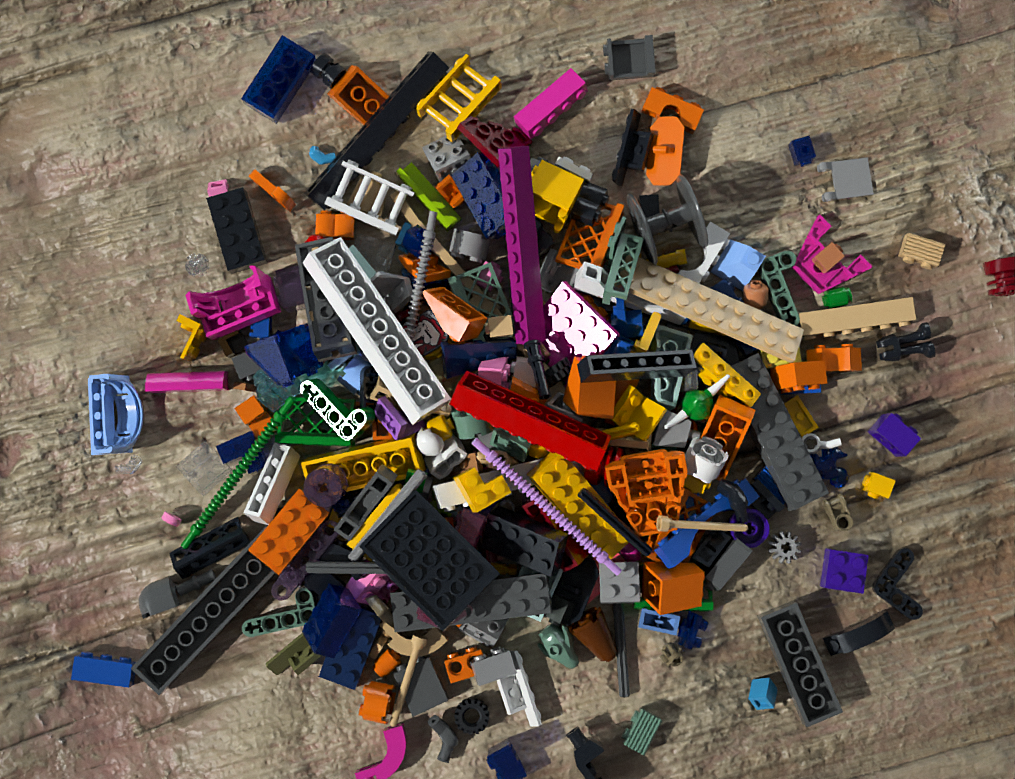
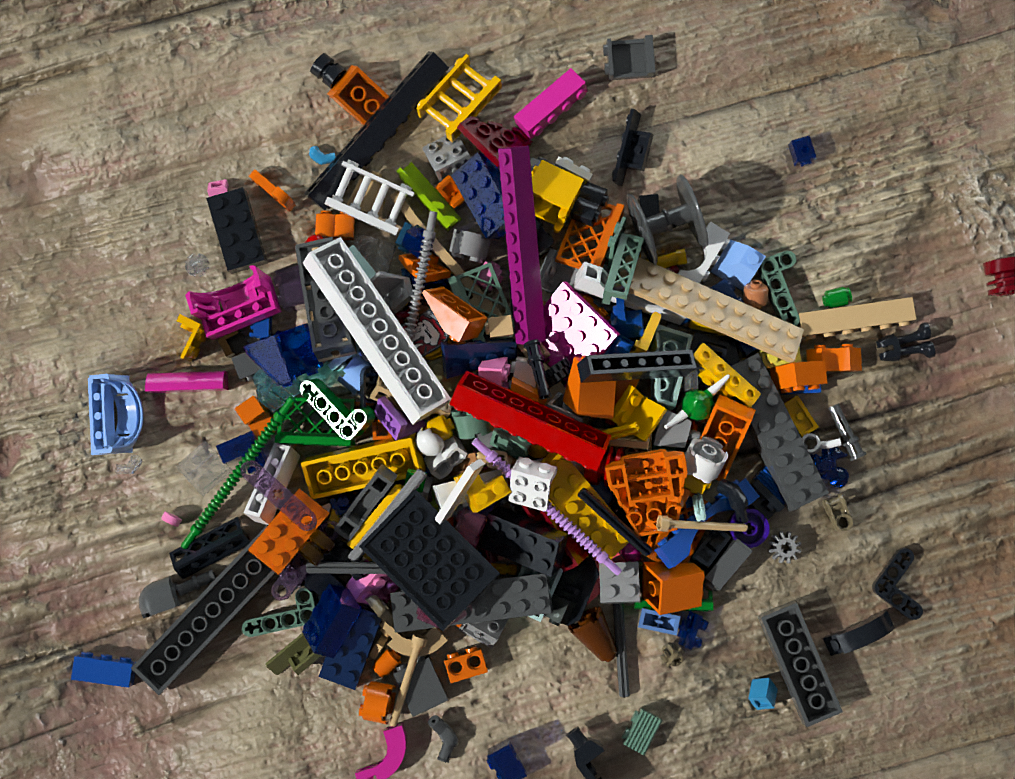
medium nougat tile [233,381,261,393] -> none
clear blue brick [241,35,316,124] -> none
clear purple brick [303,463,348,508] -> none
black tyre [454,697,490,735] -> none
light grey brick [470,646,517,686] -> none
white bracket [497,650,542,726] -> none
sand green animal [538,623,579,669] -> none
orange arch [641,87,704,135] -> none
orange shield [646,116,685,186] -> none
dark pink wing [791,214,873,295] -> none
nougat brick [811,242,845,274] -> none
light grey flag [817,157,874,202] -> none
dark purple brick [820,548,869,594] -> none
yellow brick [862,472,896,499] -> none
dark purple brick [867,413,921,457] -> none
tan brick [898,233,945,270] -> none
none -> piece [240,460,317,531]
none -> dark brown wheel [298,529,336,567]
none -> white tile [435,459,485,524]
none -> white bracket [509,456,557,511]
none -> light aqua axle [692,494,707,522]
none -> dark grey pin [828,403,866,461]

